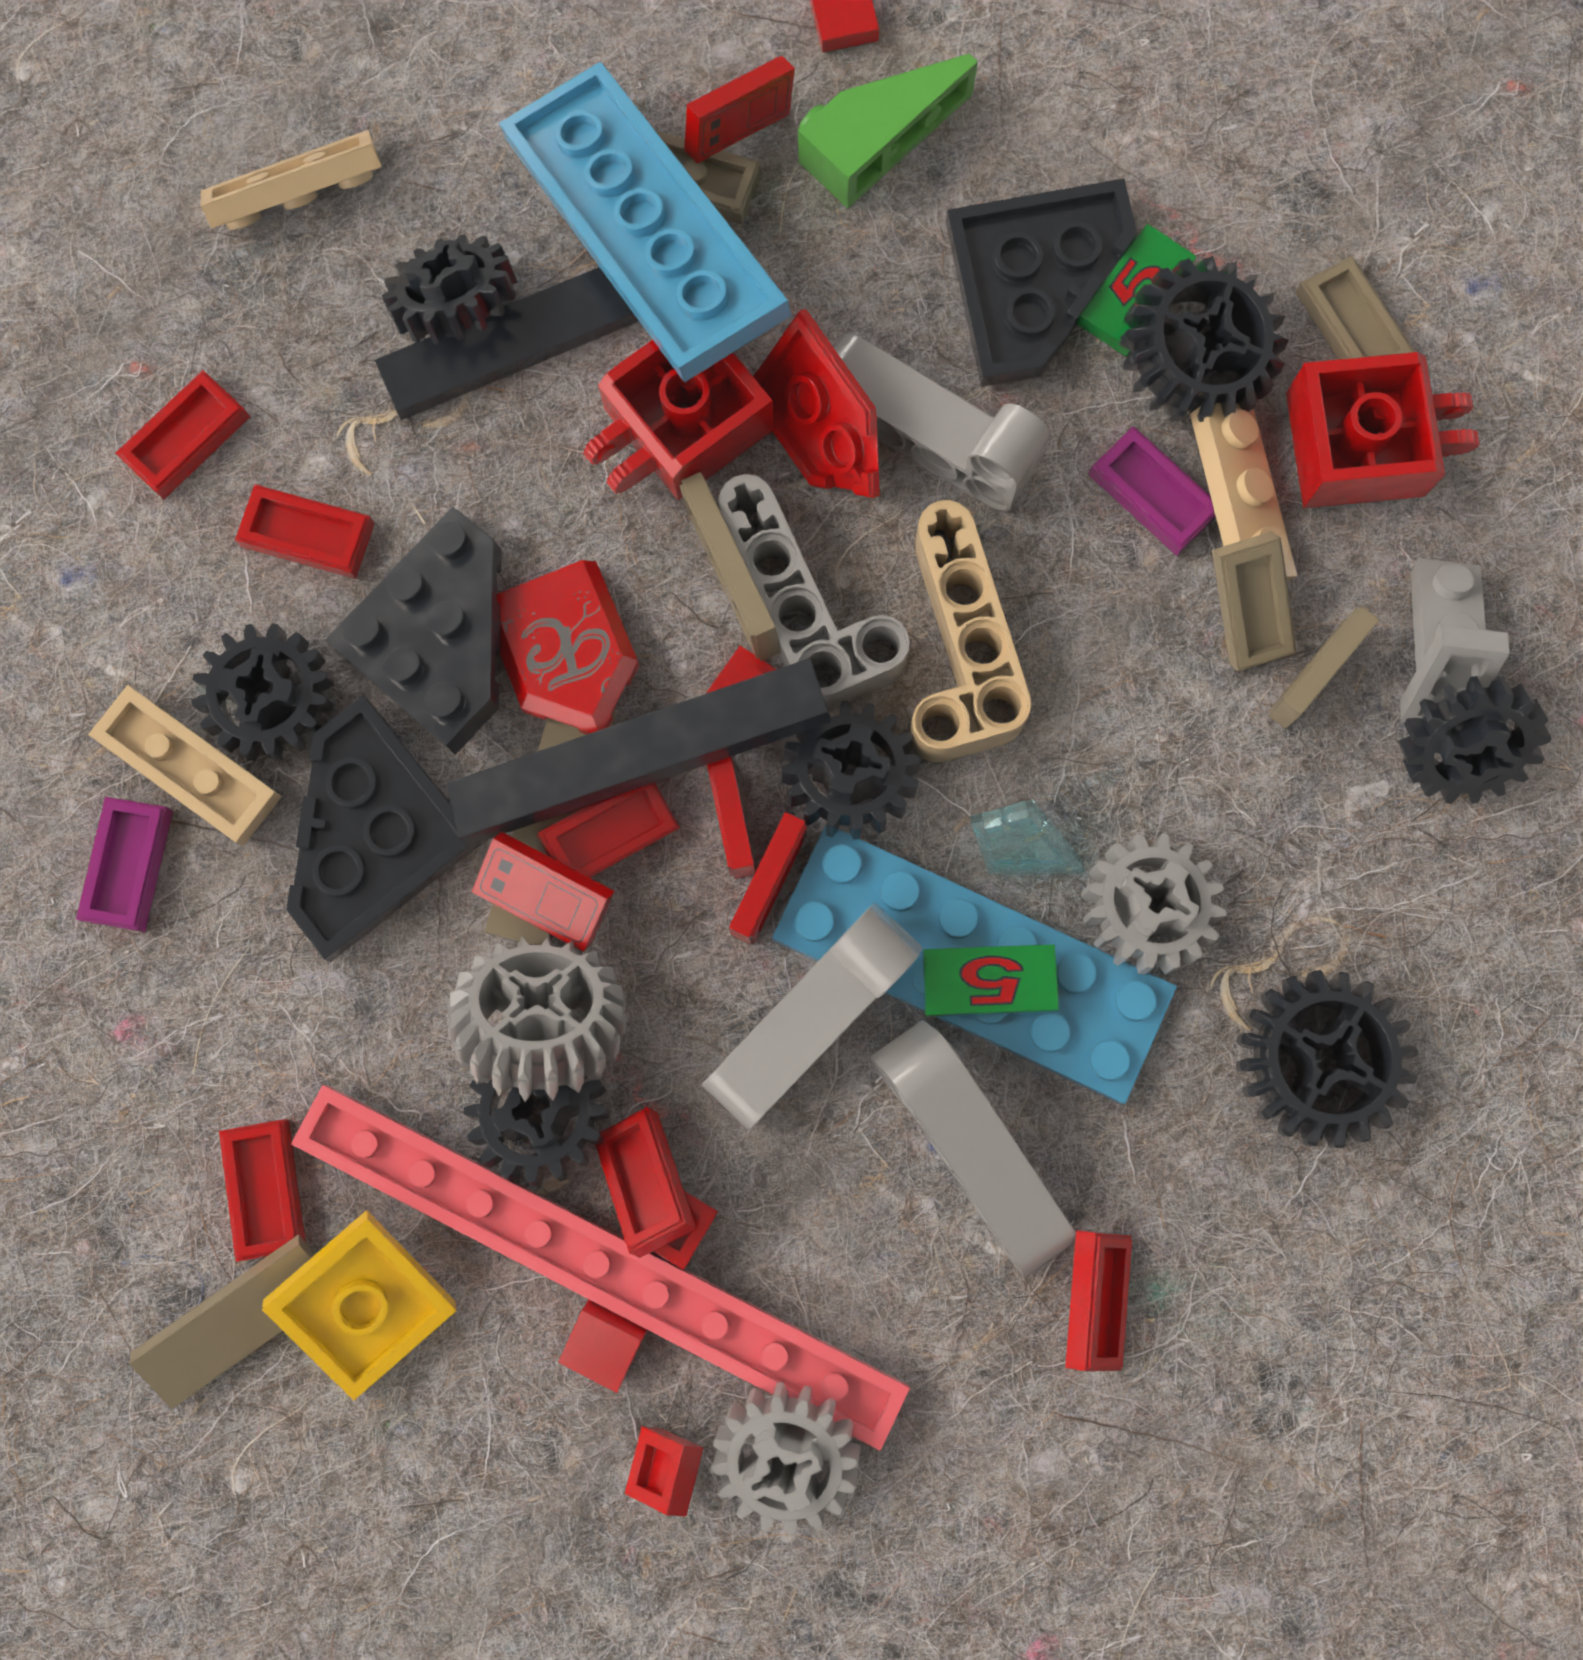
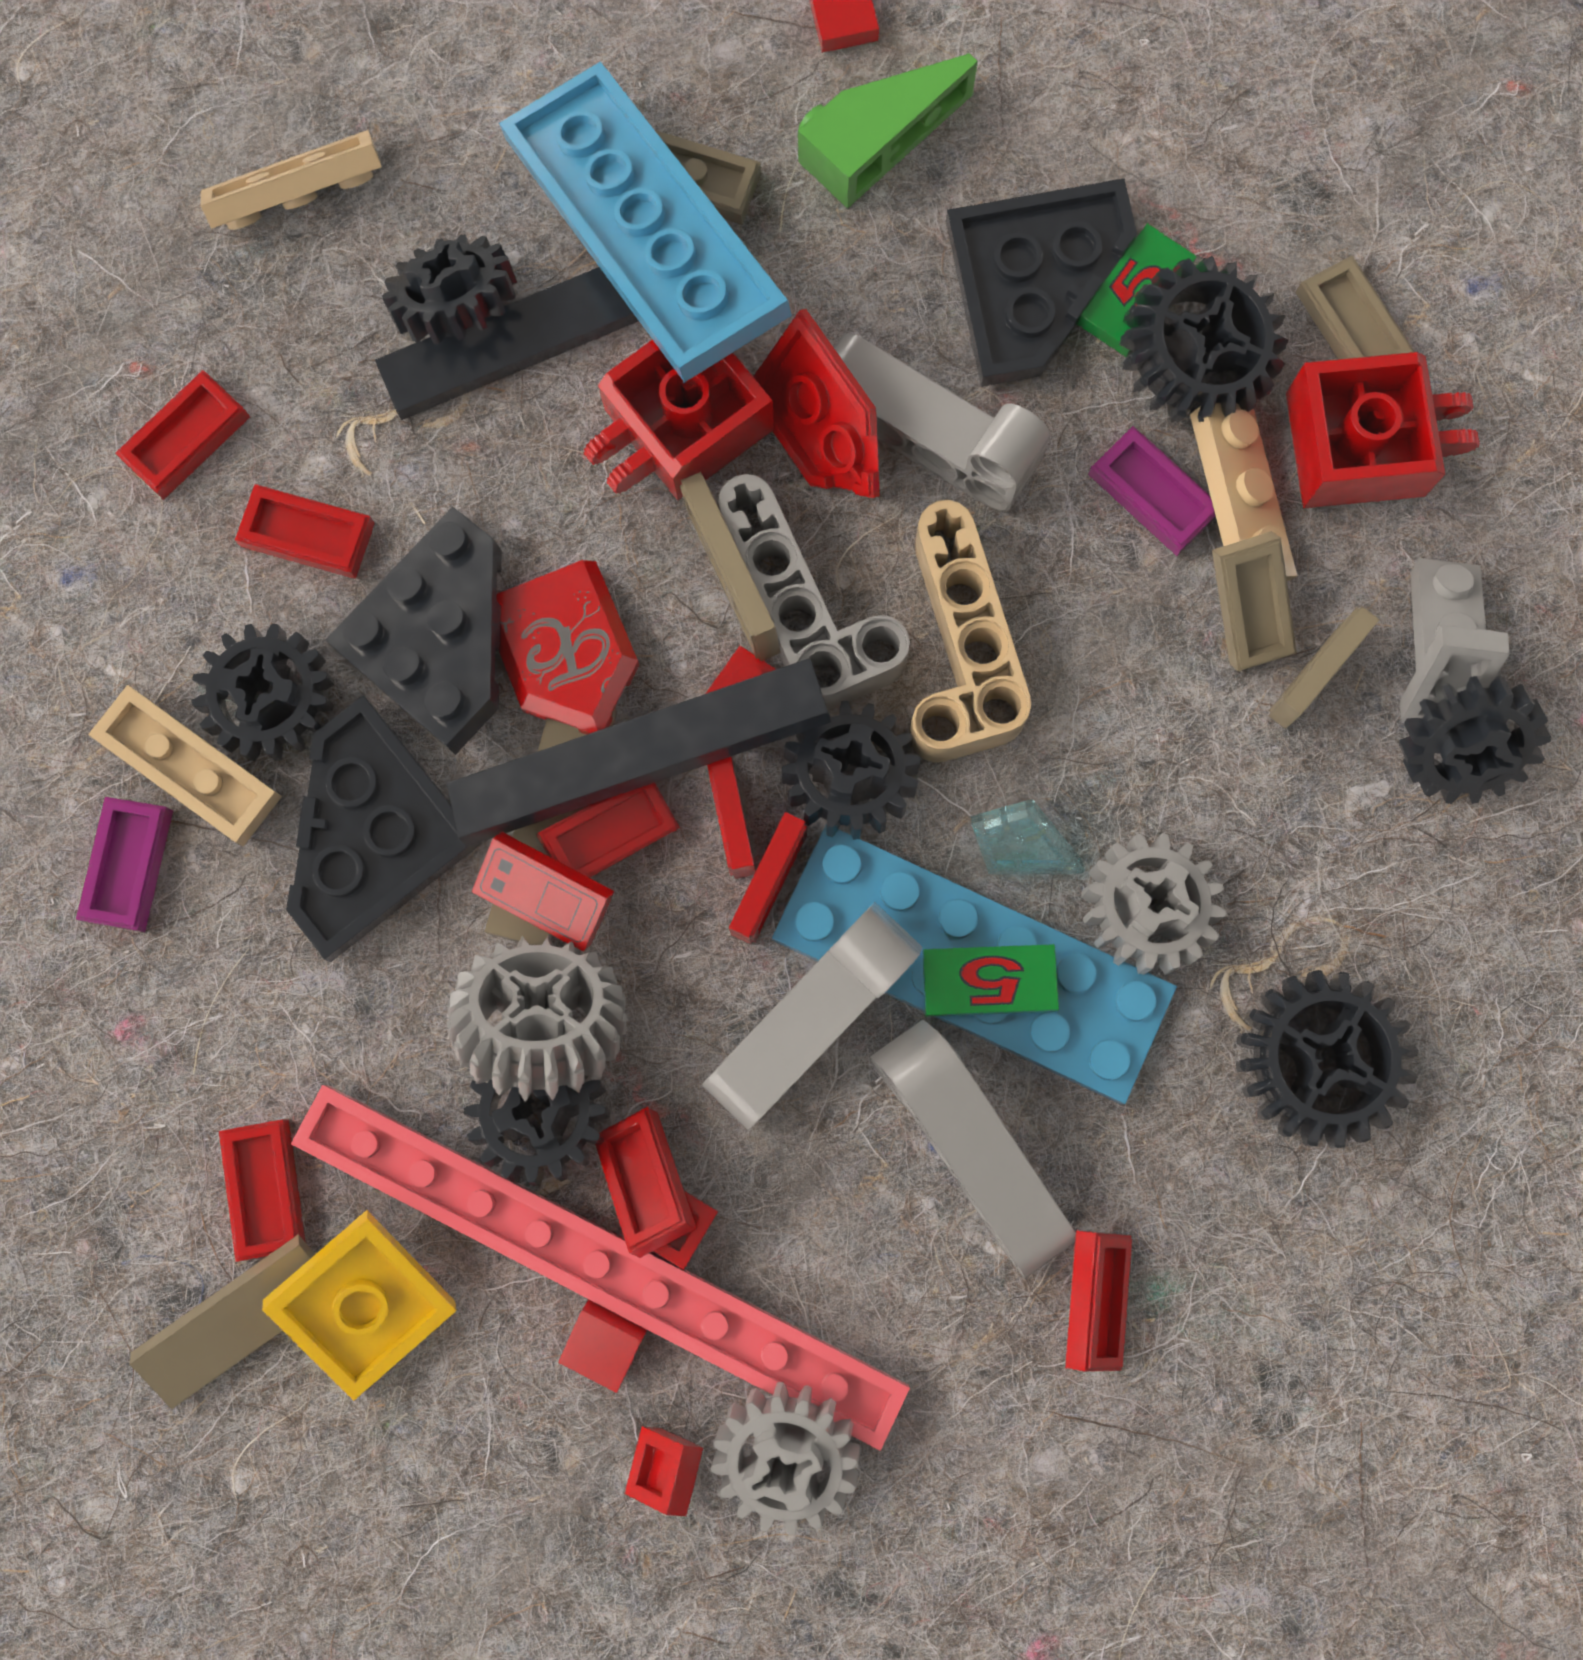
red tile [684,55,795,164] -> none

